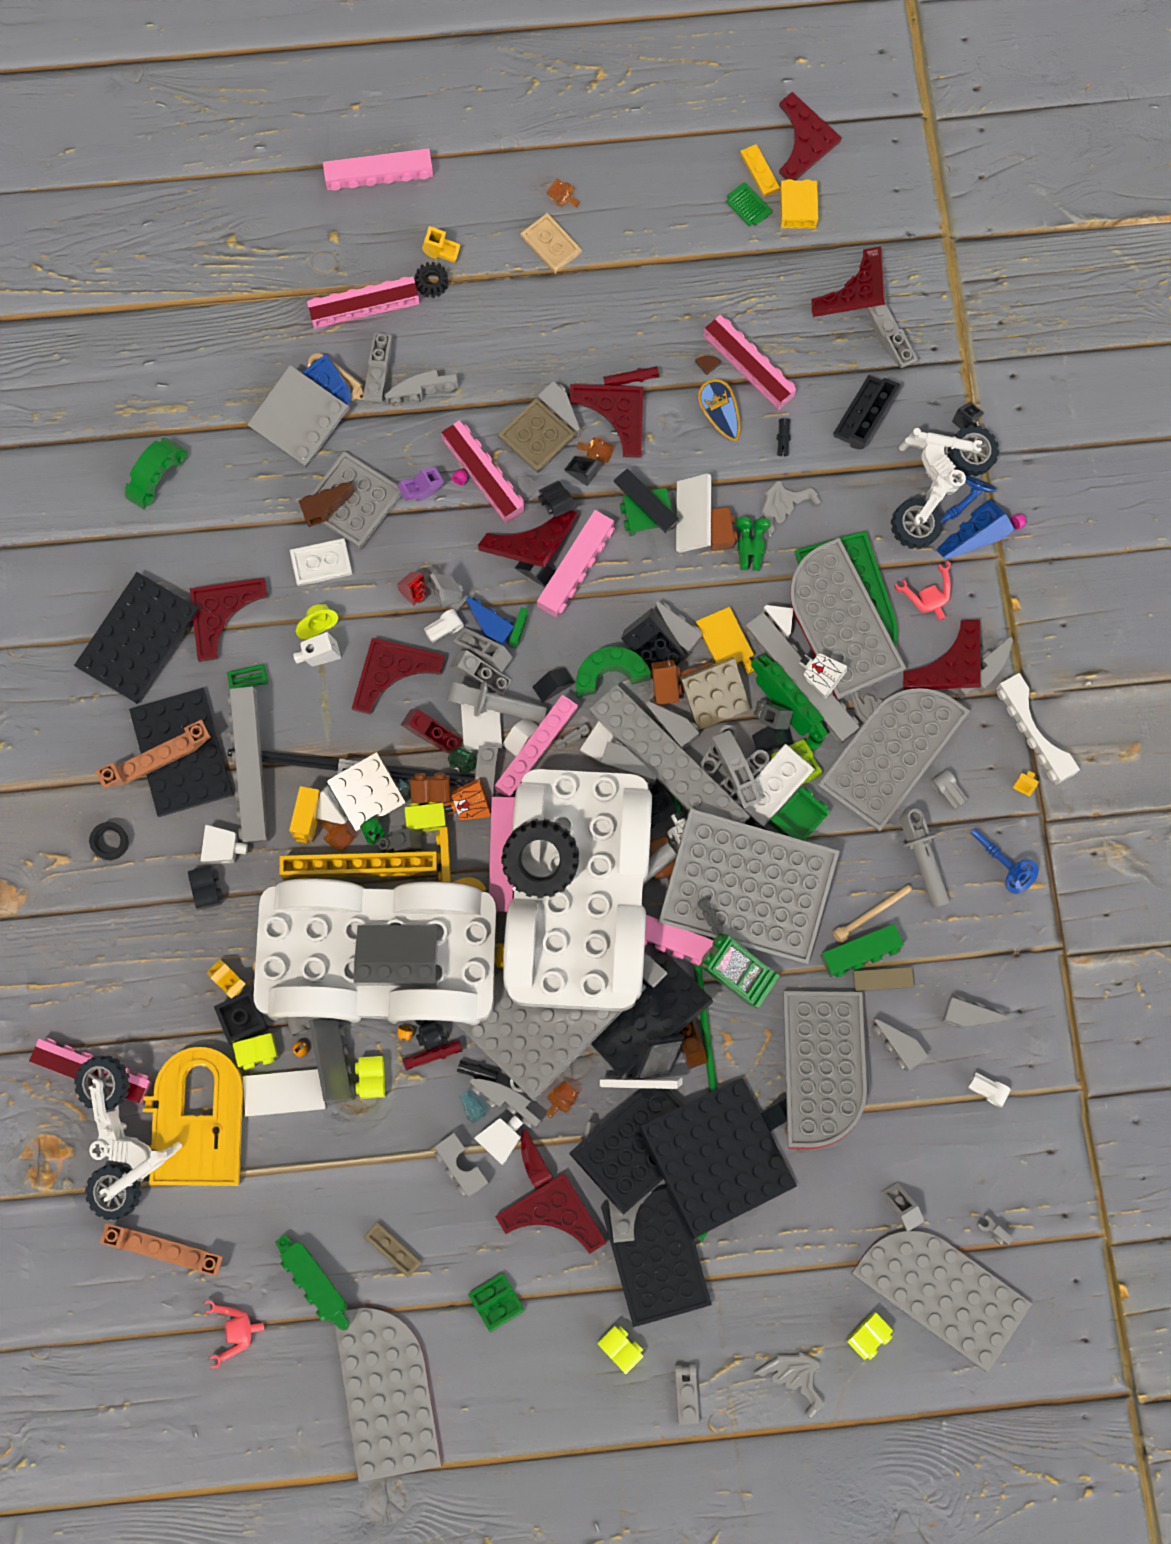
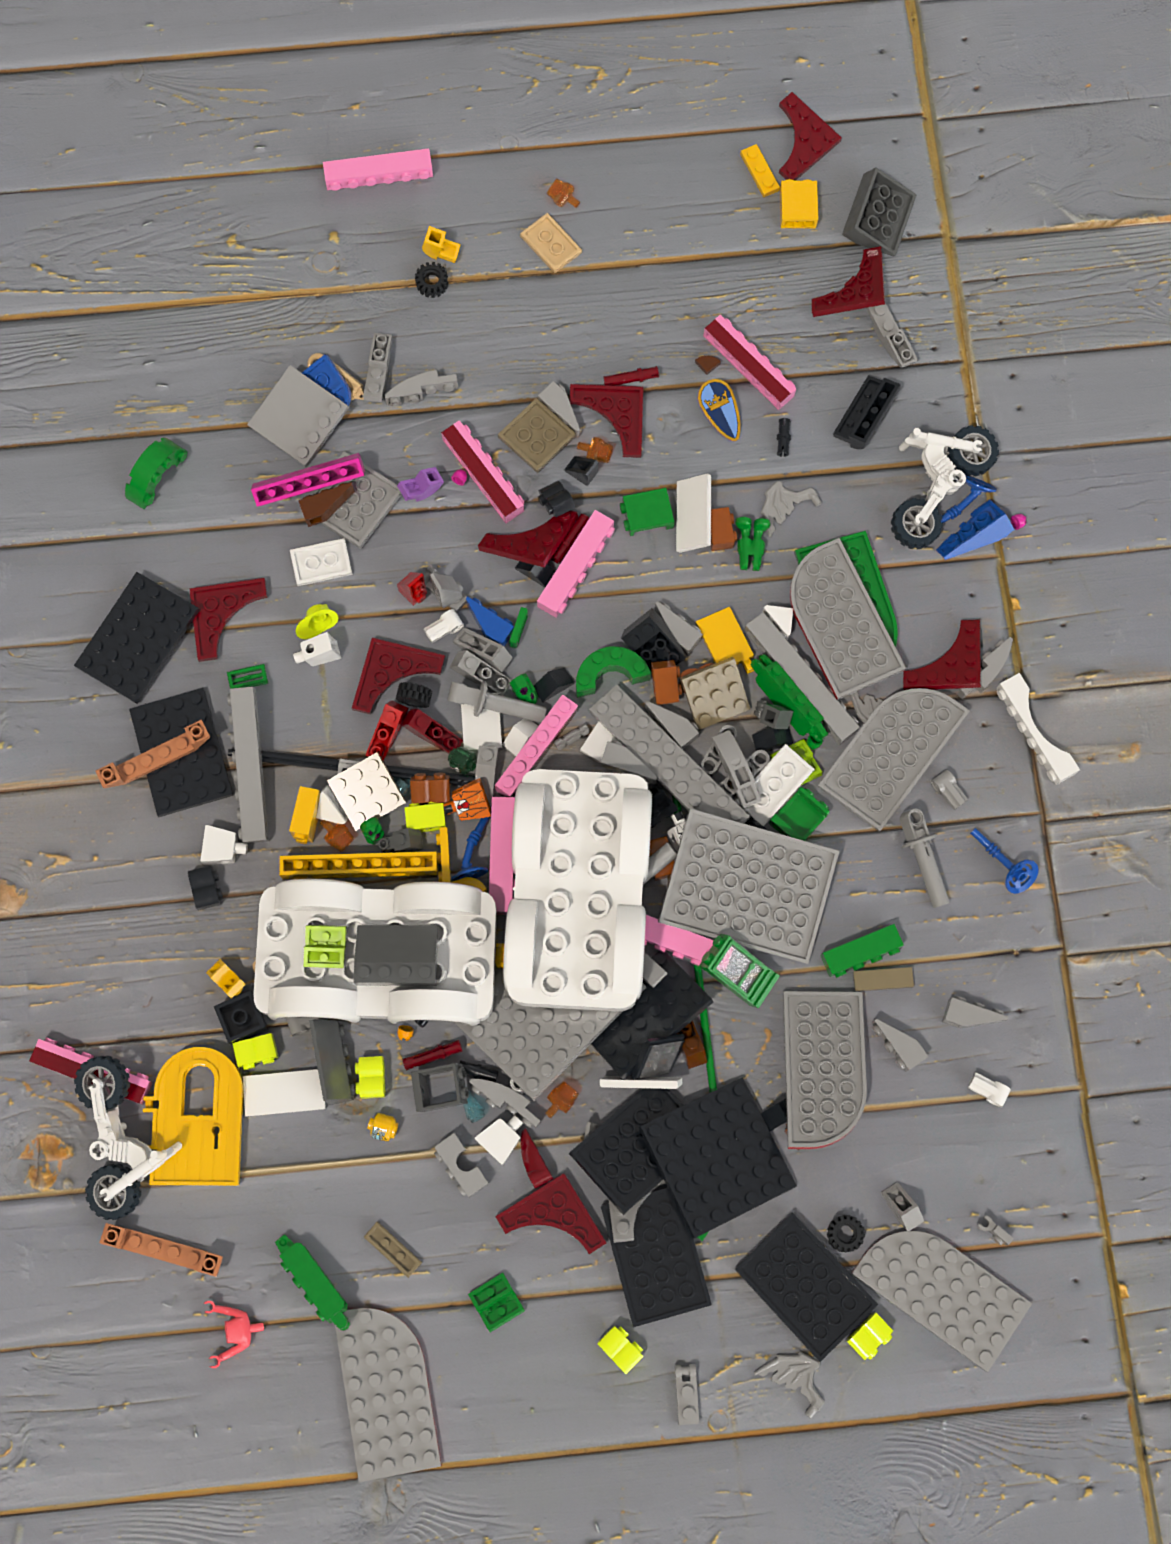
black tyre [89,822,129,861] -> none
light orange hinge [292,1041,309,1057] -> none
brick [307,276,419,329] -> none
black head [416,1021,446,1050] -> none
black tyre [501,819,579,899] -> none
black tile [614,468,679,533] -> none
dark grey axle [697,898,724,936] -> none
green window [726,182,773,227] -> none
white torso [799,653,848,699] -> none
tan piece [832,885,912,944] -> none
coral piece [894,561,951,621] -> none
black slope [952,401,984,429] -> none
yellow tile [1013,770,1039,797] -> none
none -> dark pink brick [251,453,365,507]
none -> lime slope [303,925,347,968]
none -> red slope [365,700,409,761]
none -> yellow head [367,1113,398,1142]
none -> black tyre [396,682,433,708]
none -> dark grey window [411,1063,469,1112]
none -> blue dish [450,817,490,882]
none -> green rock [509,673,538,704]
none -> dark red pin [551,513,589,564]
none -> black plate [734,1213,878,1362]
none -> black tyre [827,1215,865,1253]
none -> dark grey slope [842,167,917,257]

